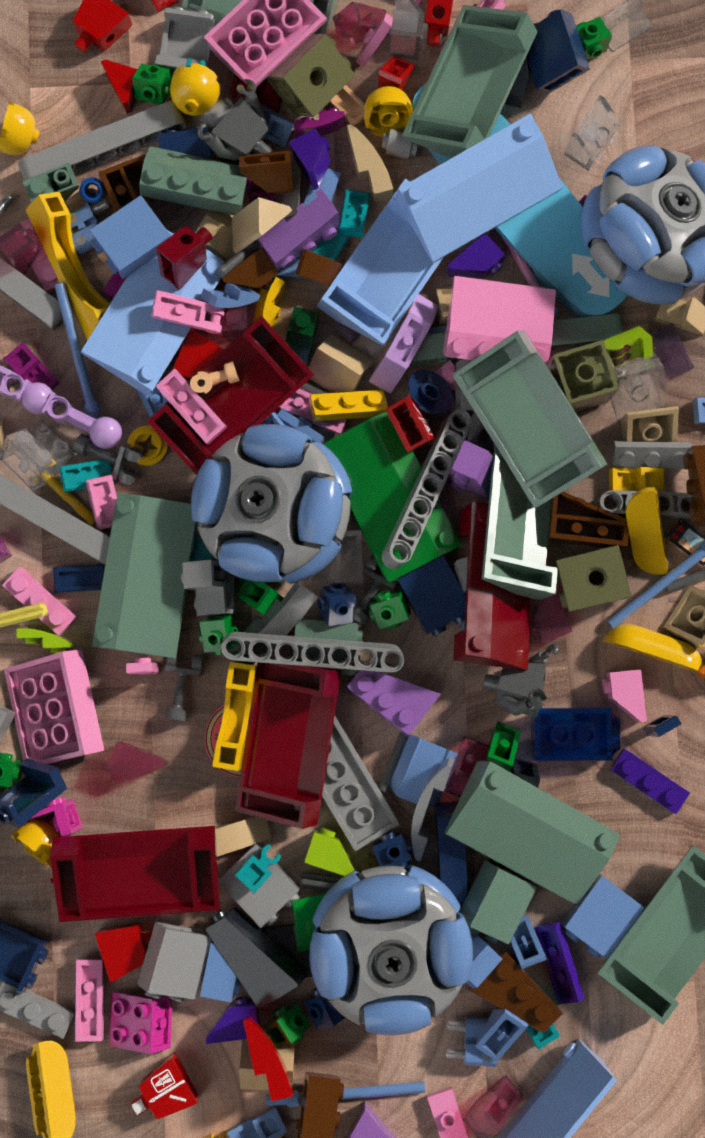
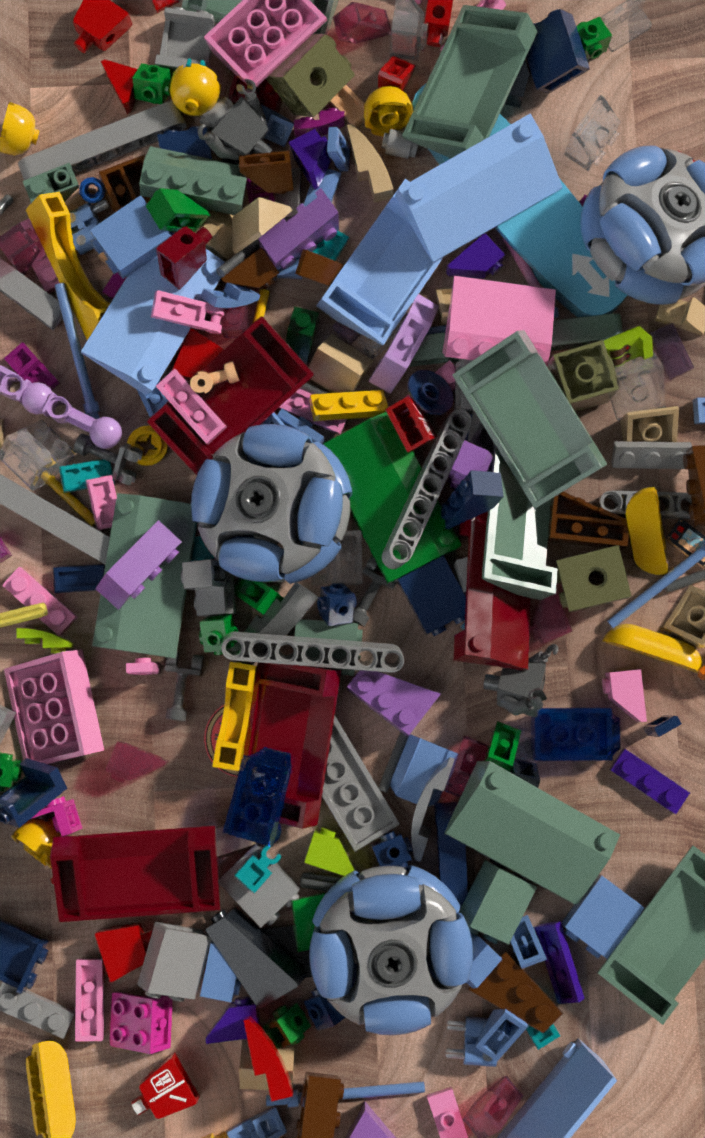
yellow slope [263,277,286,328] -> none
teal plate [338,189,370,238] -> none
bright pink plate [356,13,393,67] -> none
green brick [369,589,411,630] -> none
yellow slope [609,467,664,492] -> none
none -> medium lavender wedge [96,520,181,610]
none -> green slope [146,188,210,232]
none -> clear blue slope [223,747,292,847]
none -> medium blue plate [327,127,351,172]
none -> dark blue slope [441,470,504,529]

